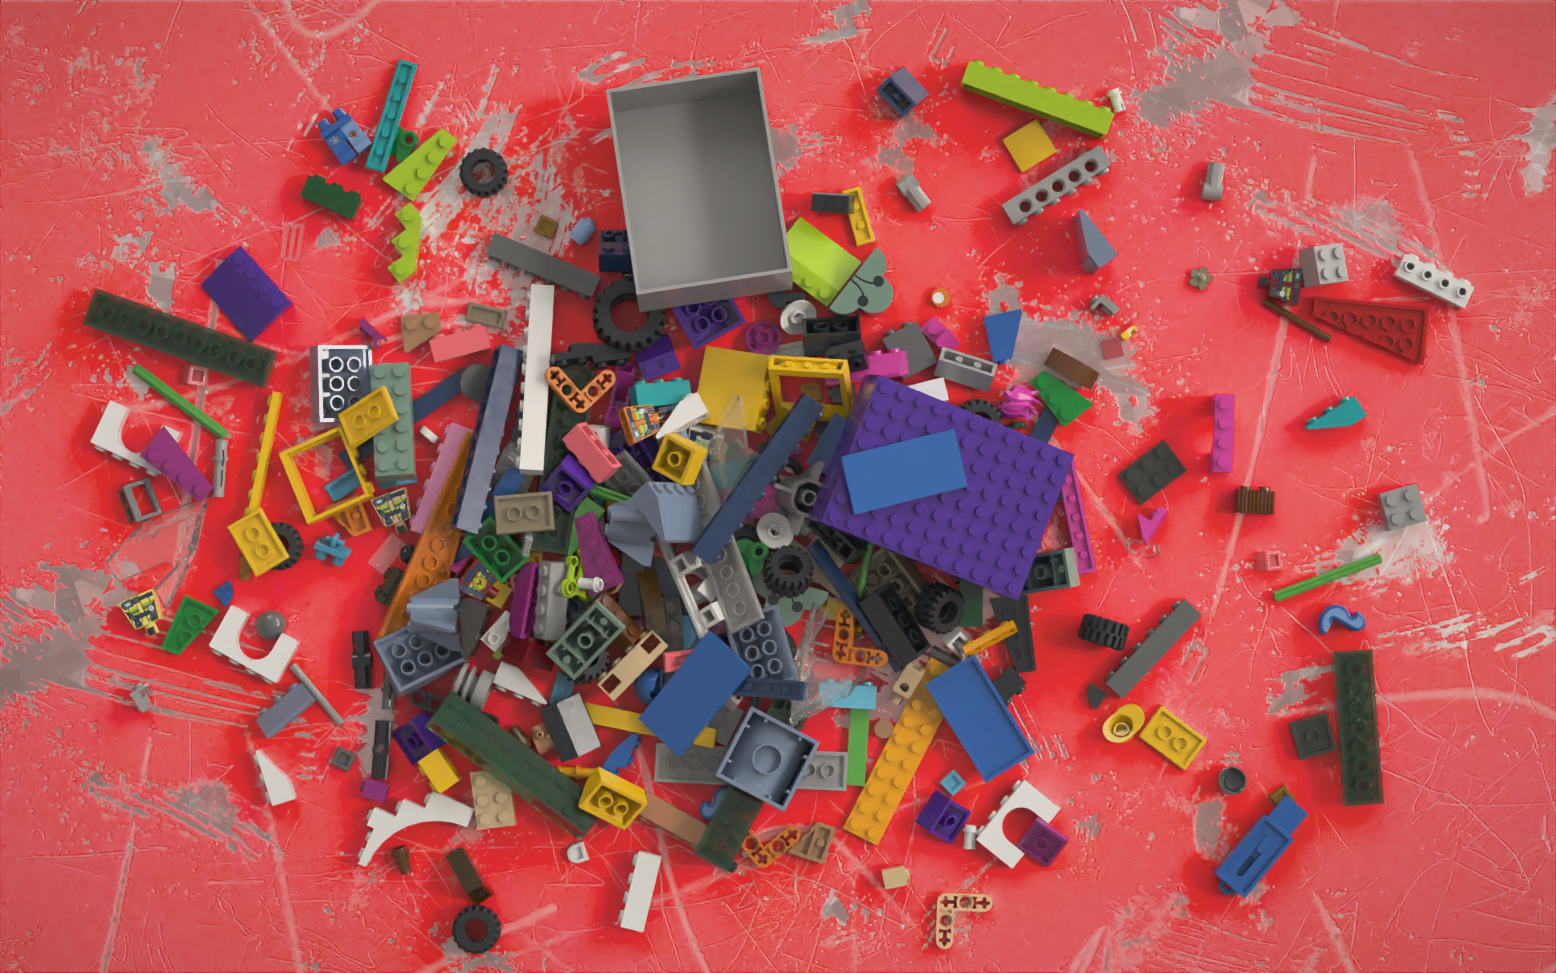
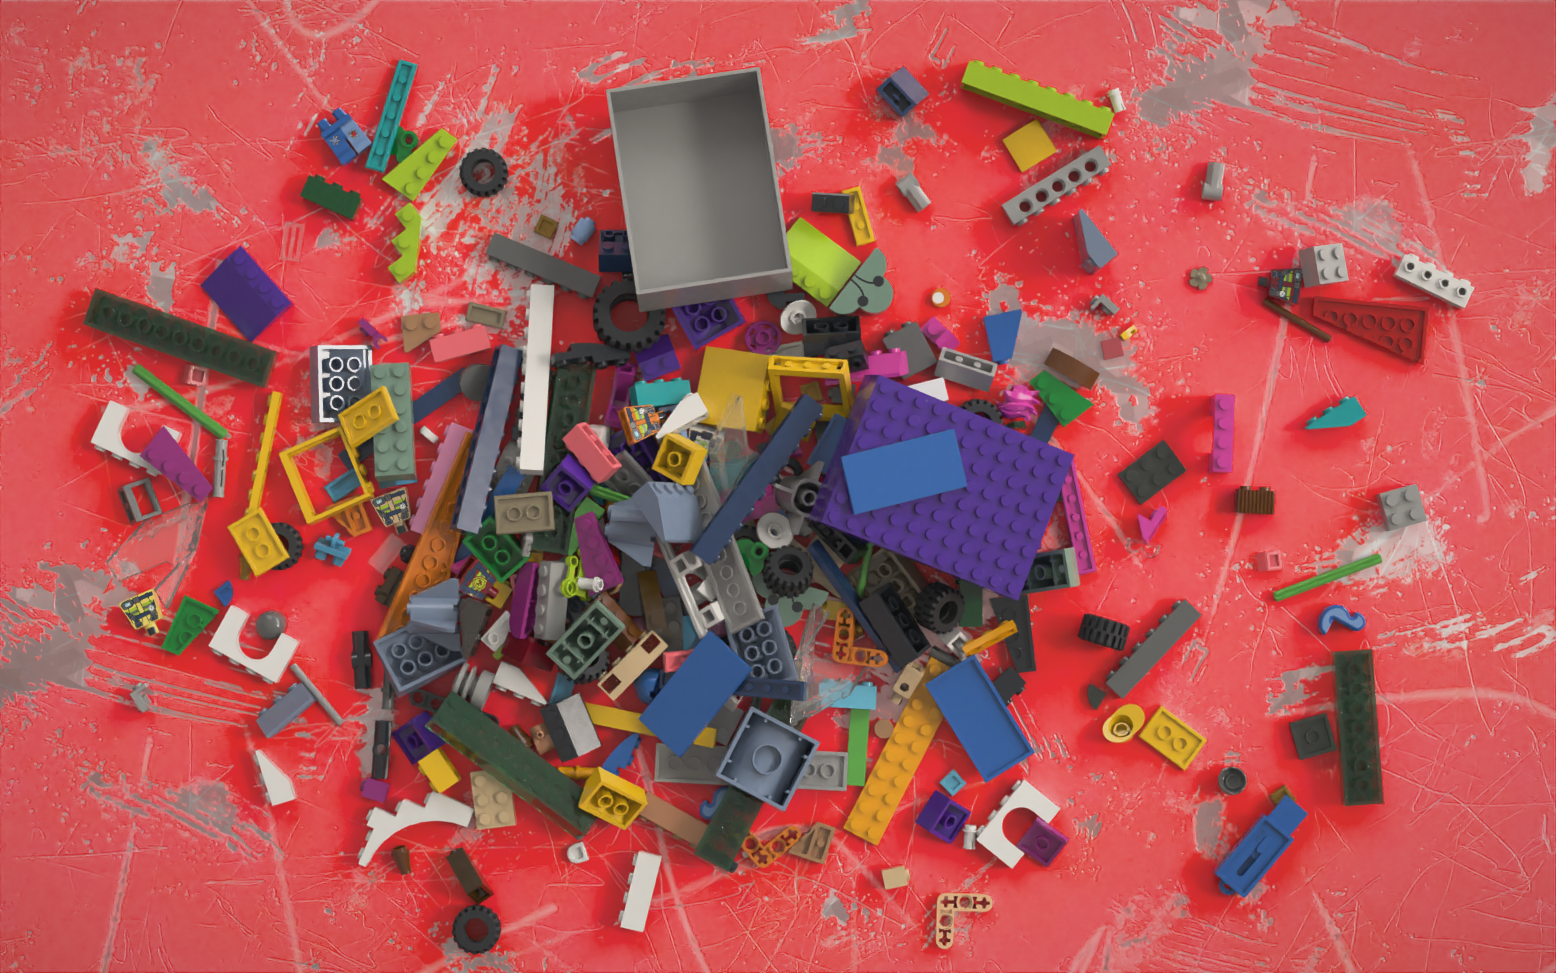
dark grey tile [331,746,357,772] -> none
orange beam [544,367,616,413] -> none

